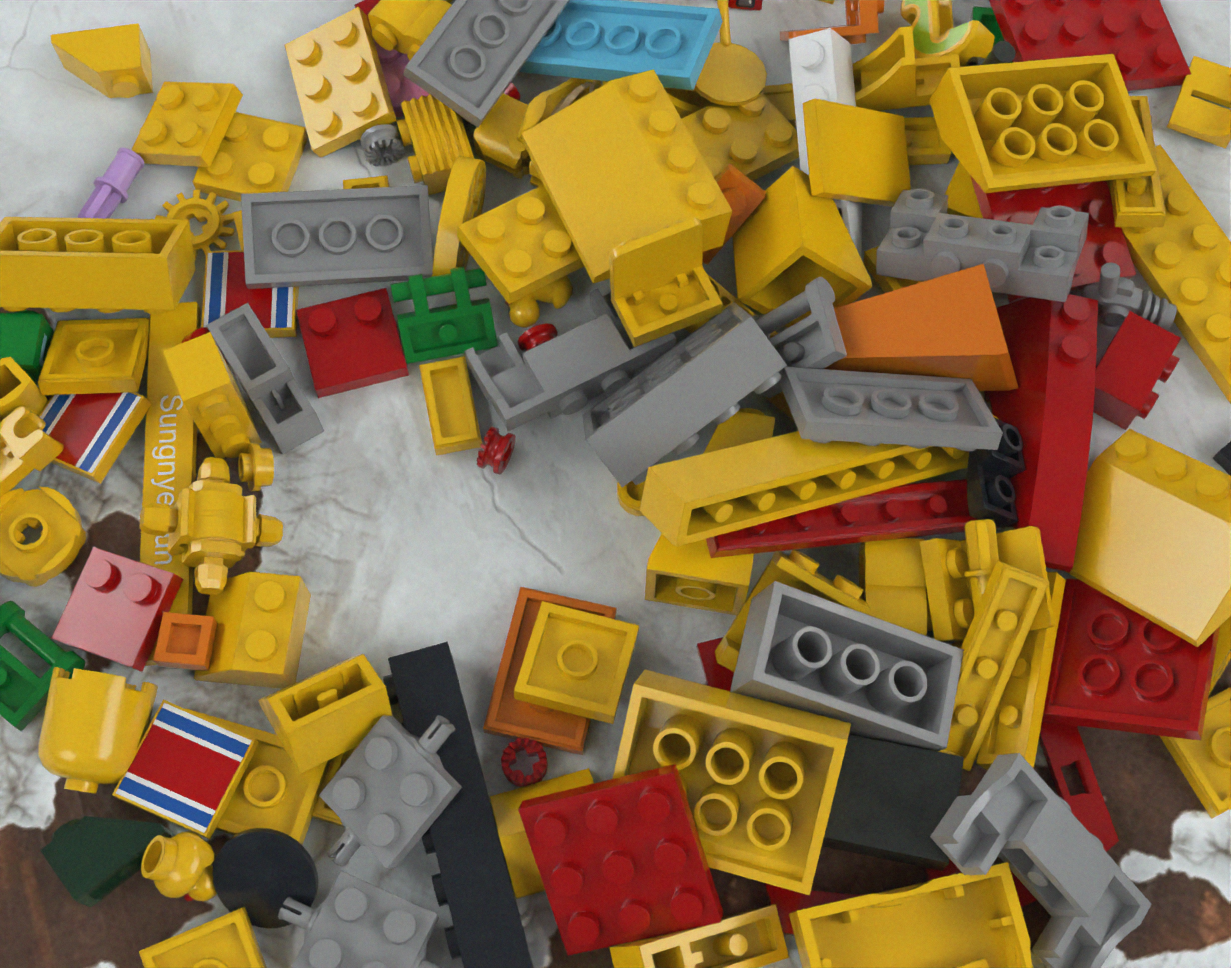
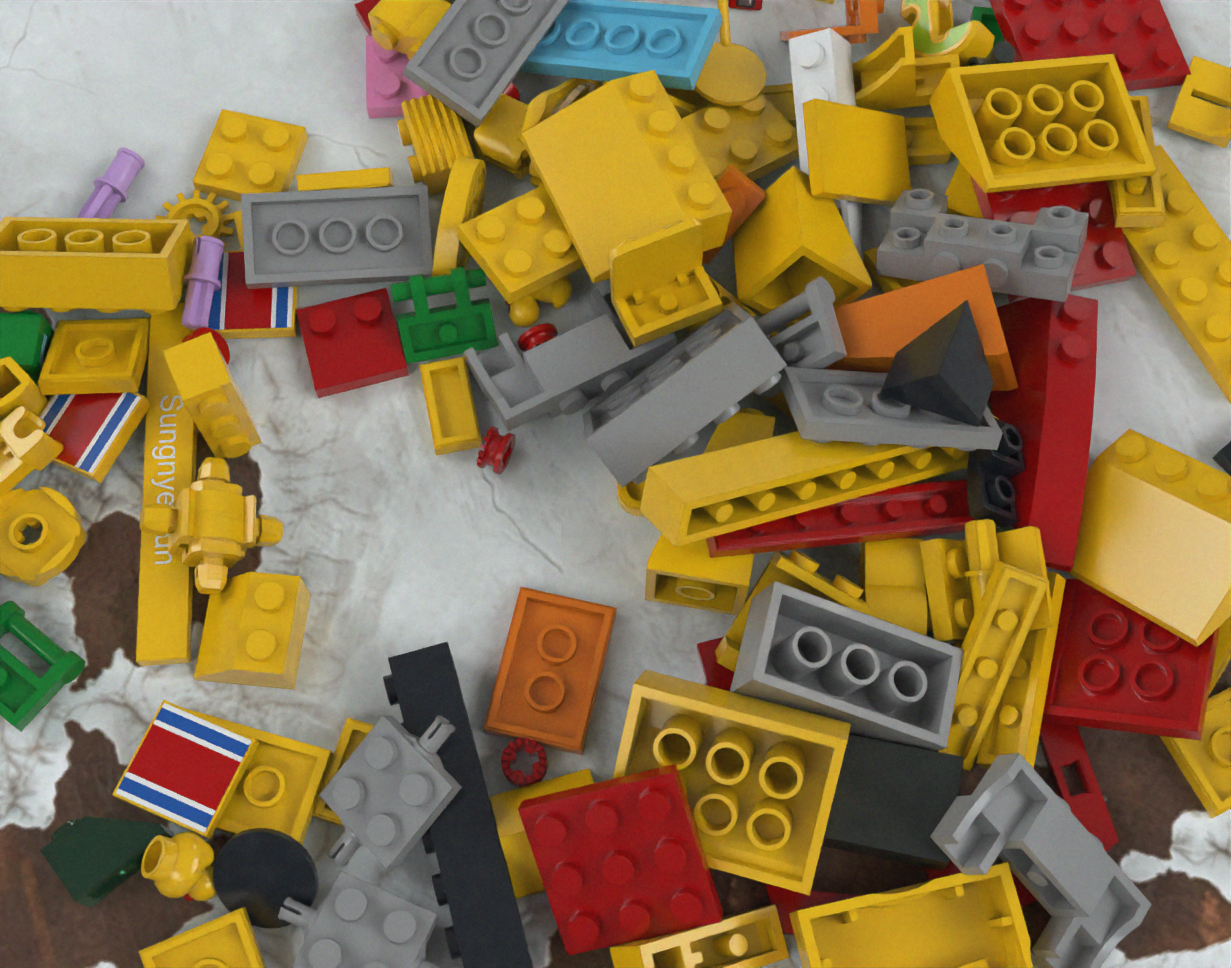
yellow cylinder [38,667,158,794] -> none
yellow slope [51,23,153,98] -> none
plate [51,547,183,672] -> none
yellow plate [131,81,243,167] -> none
orange plate [153,612,218,671] -> none
light grey slope [206,303,324,454] -> none
yellow plate [238,443,274,491] -> none
yellow slope [258,654,393,774] -> none
yellow plate [284,7,397,158] -> none
light grey bush [360,124,405,167] -> none
yellow plate [514,601,639,724] -> none
light grey piece [1081,262,1177,331] -> none
red brick [1093,311,1181,430] -> none
none -> lavender axle [182,236,225,330]
none -> yellow tile [296,167,394,191]
none -> black slope [880,300,994,427]

